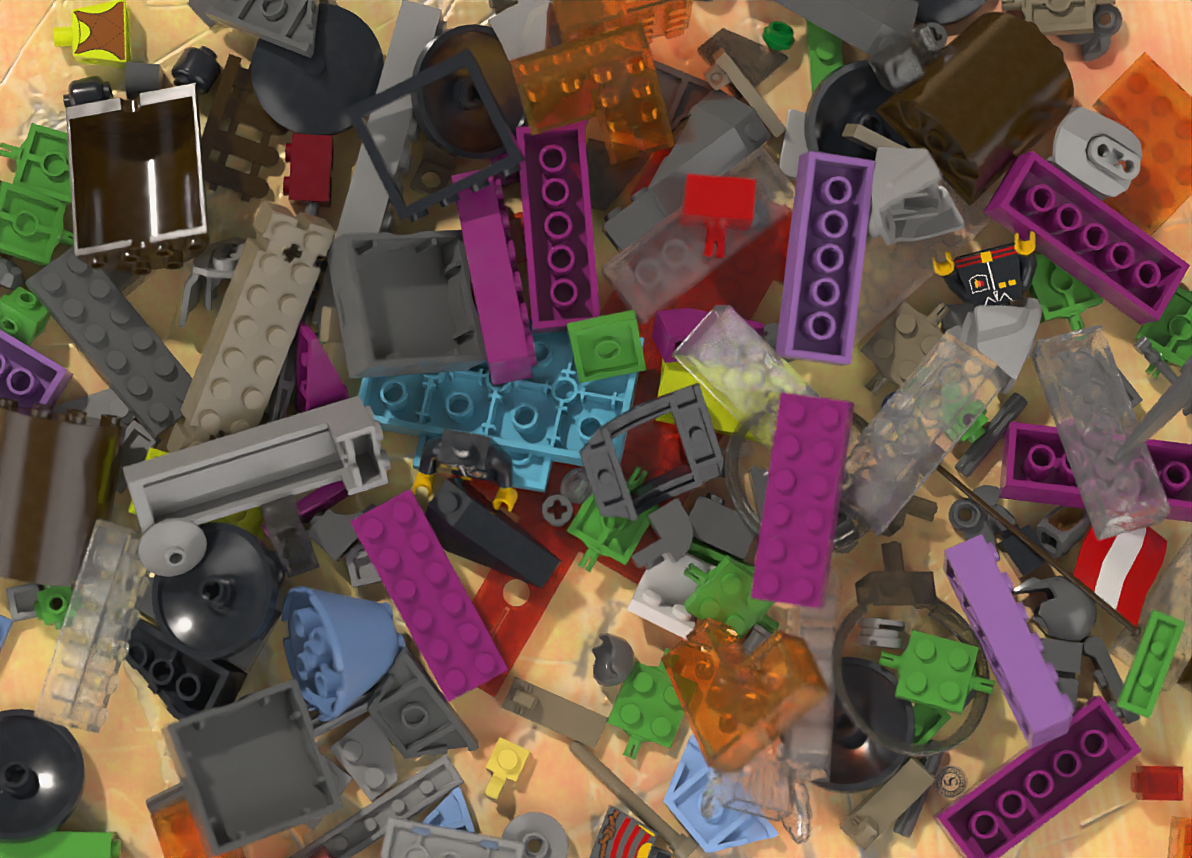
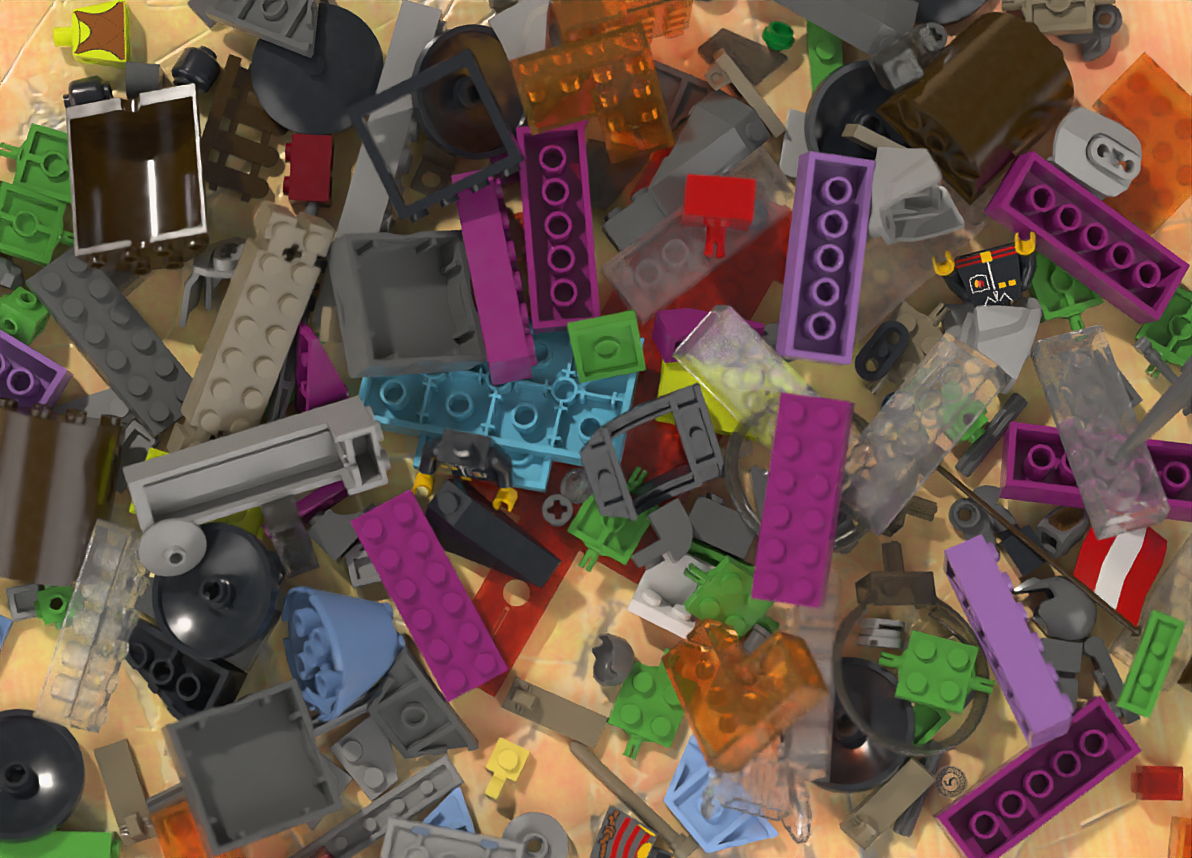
none -> dark tan hinge [93,739,158,847]
none -> black plate [855,321,910,382]

